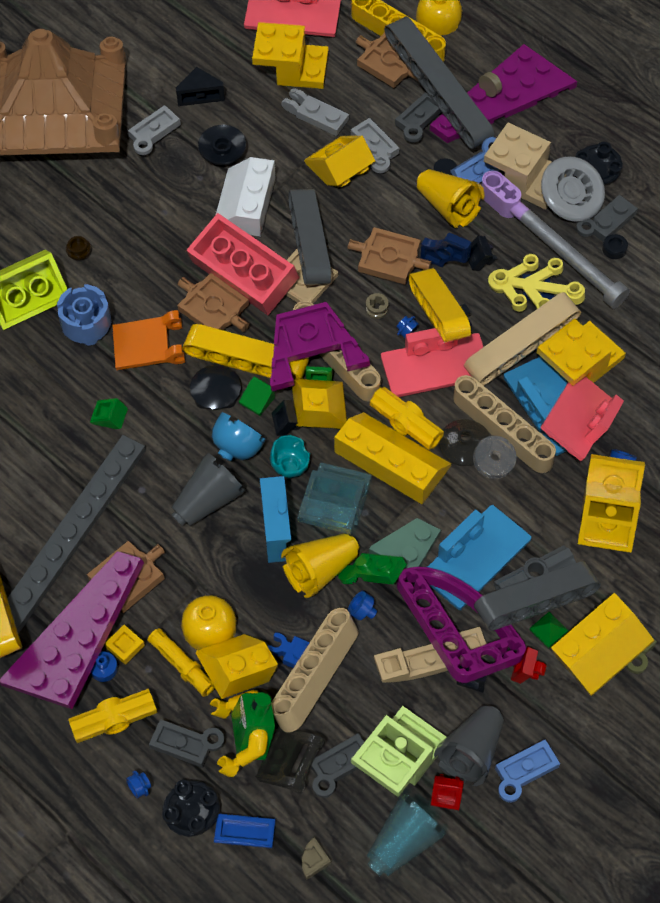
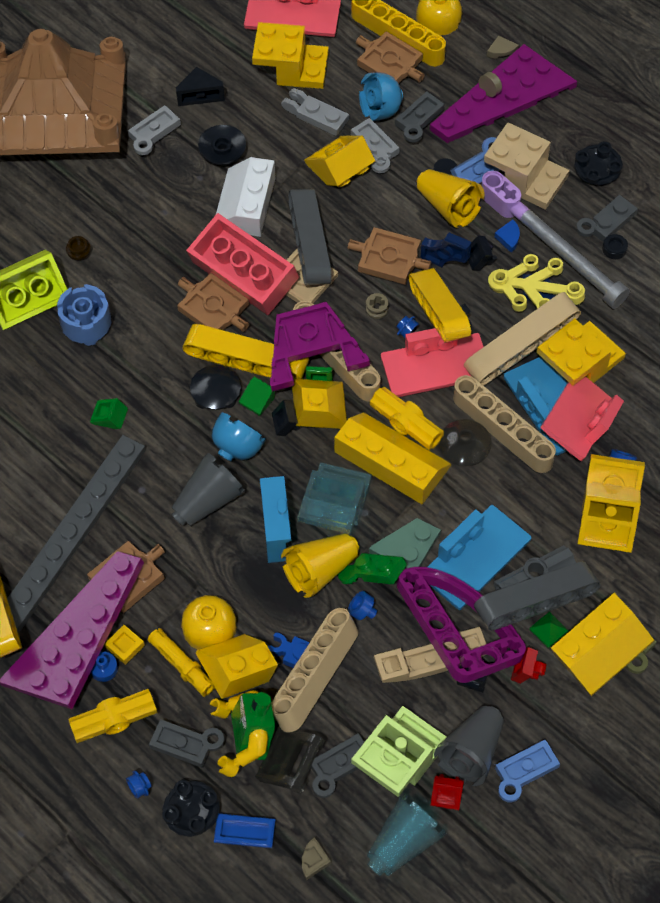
orange flag [113,310,185,370] -> none
teal hair [270,435,310,478] -> none
dark grey beam [384,16,494,149] -> none
clear piece [473,436,517,479] -> none
light grey wheel [541,157,605,221] -> none
none -> dark azure cylinder [359,72,403,121]
none -> dark tan tile [487,36,519,59]
none -> blue tile [495,219,520,253]

